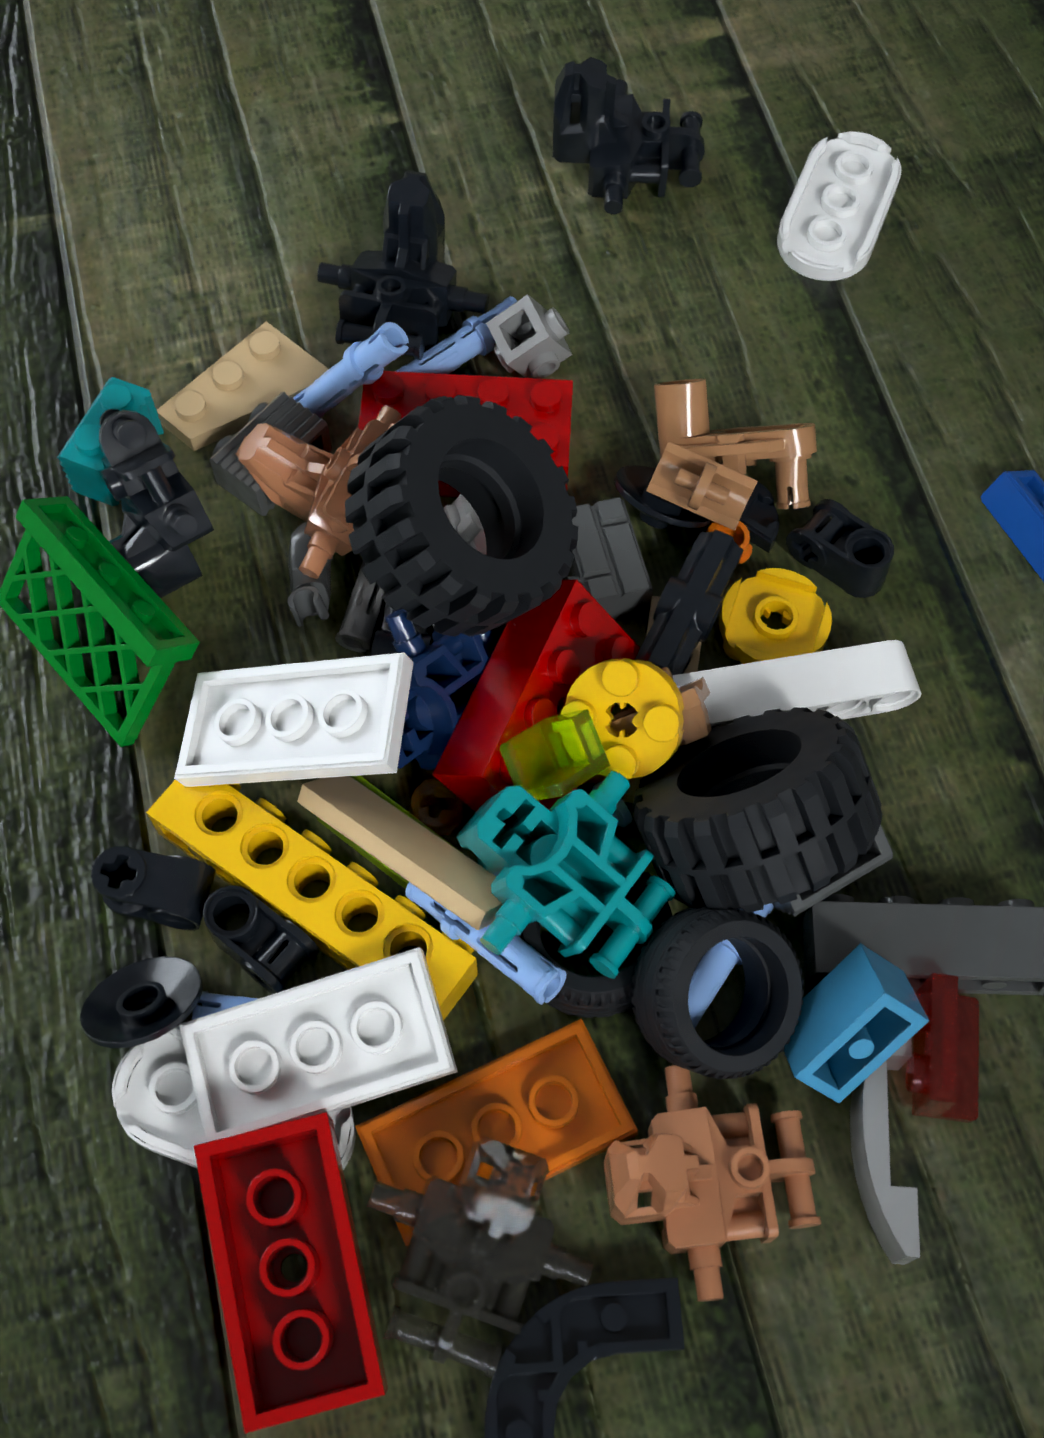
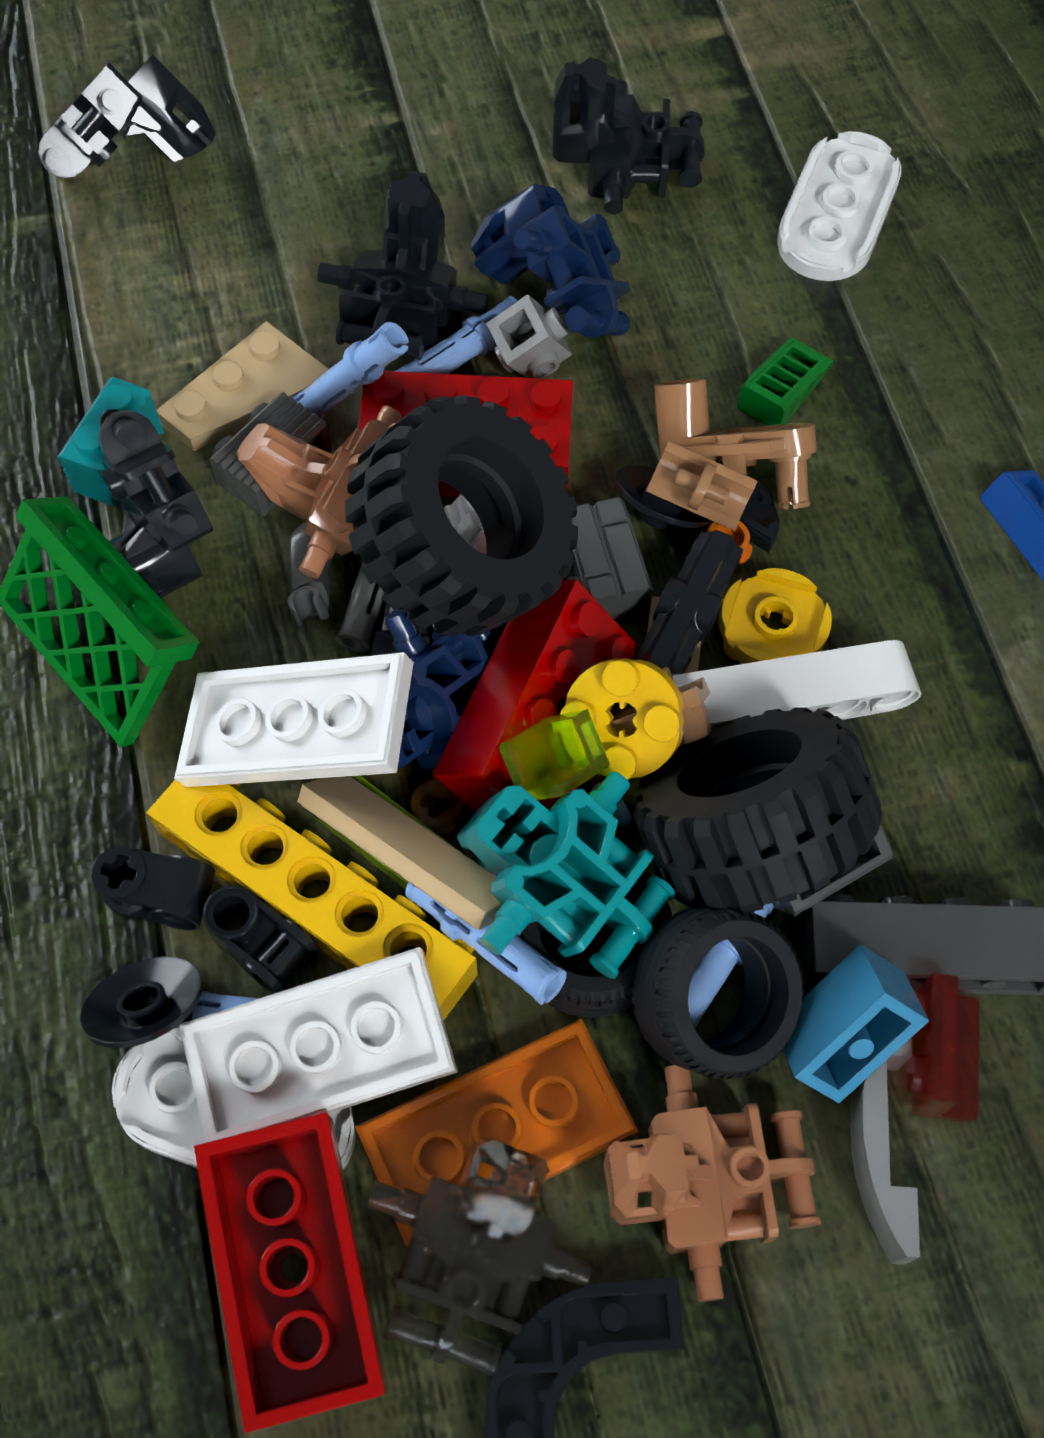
black piece [786,499,894,598] -> none
none -> piece [39,55,216,178]
none -> dark blue piece [471,183,631,338]
none -> green slope [736,337,833,425]

